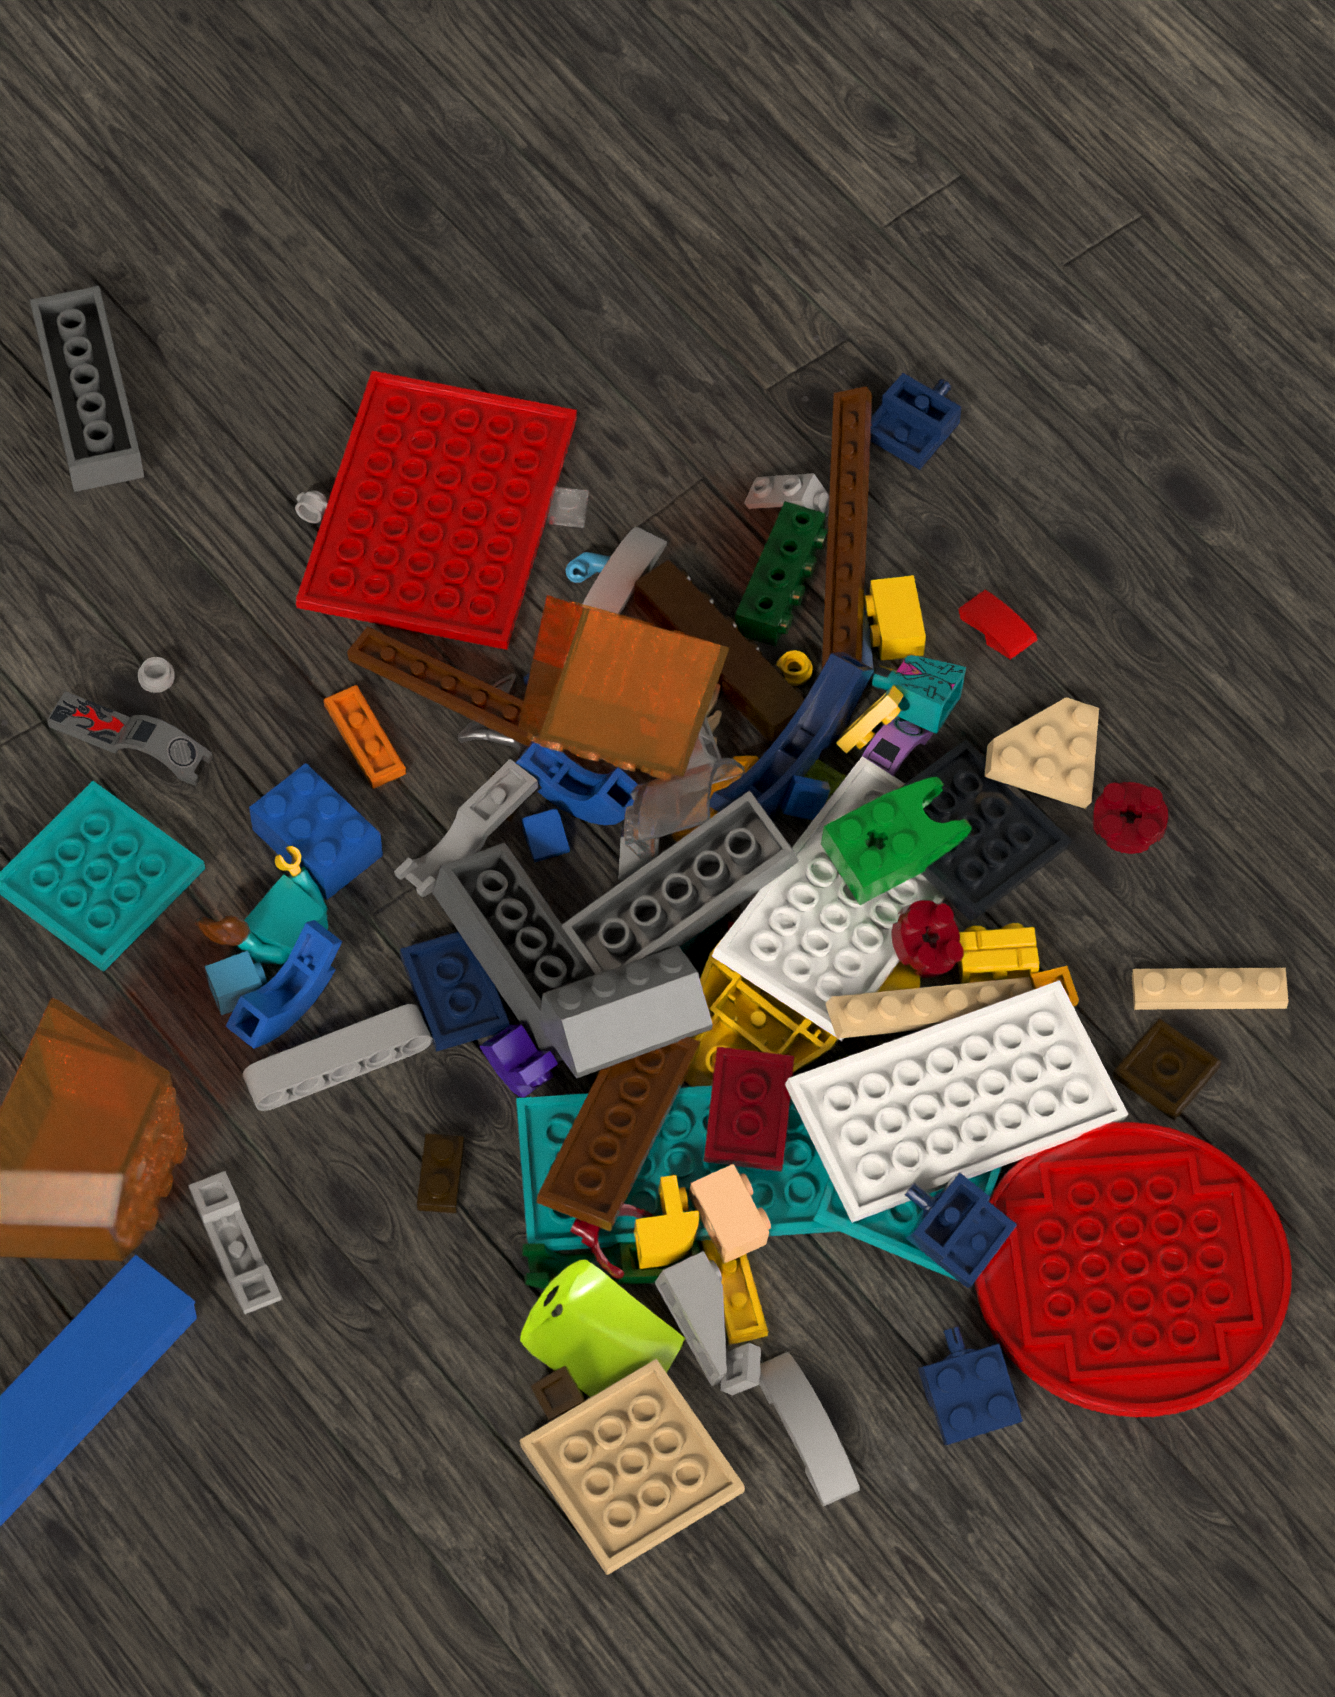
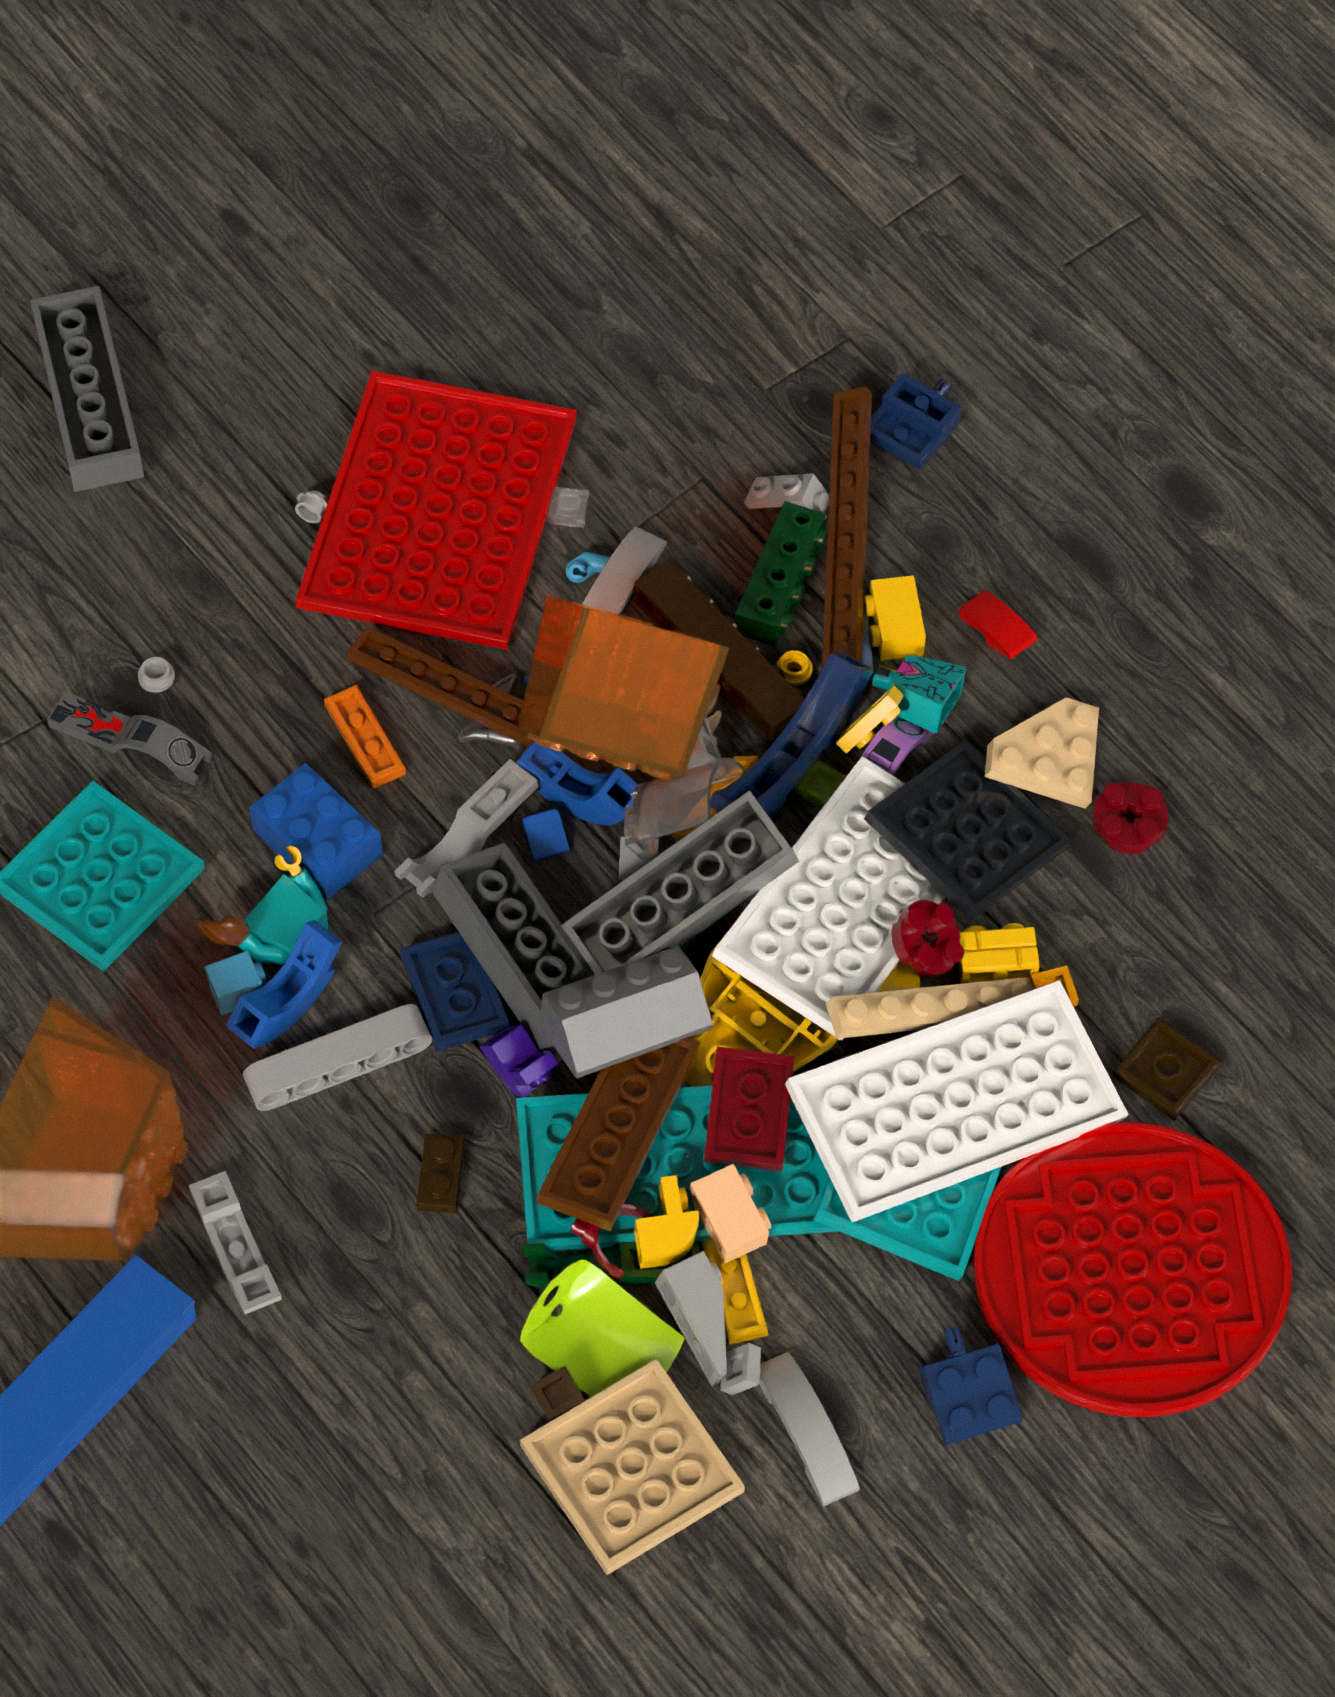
blue plate [781,775,830,820] -> none
green brick [821,777,972,905] -> none
dark blue plate [904,1172,1017,1288] -> none
tan plate [1132,968,1289,1010] -> none

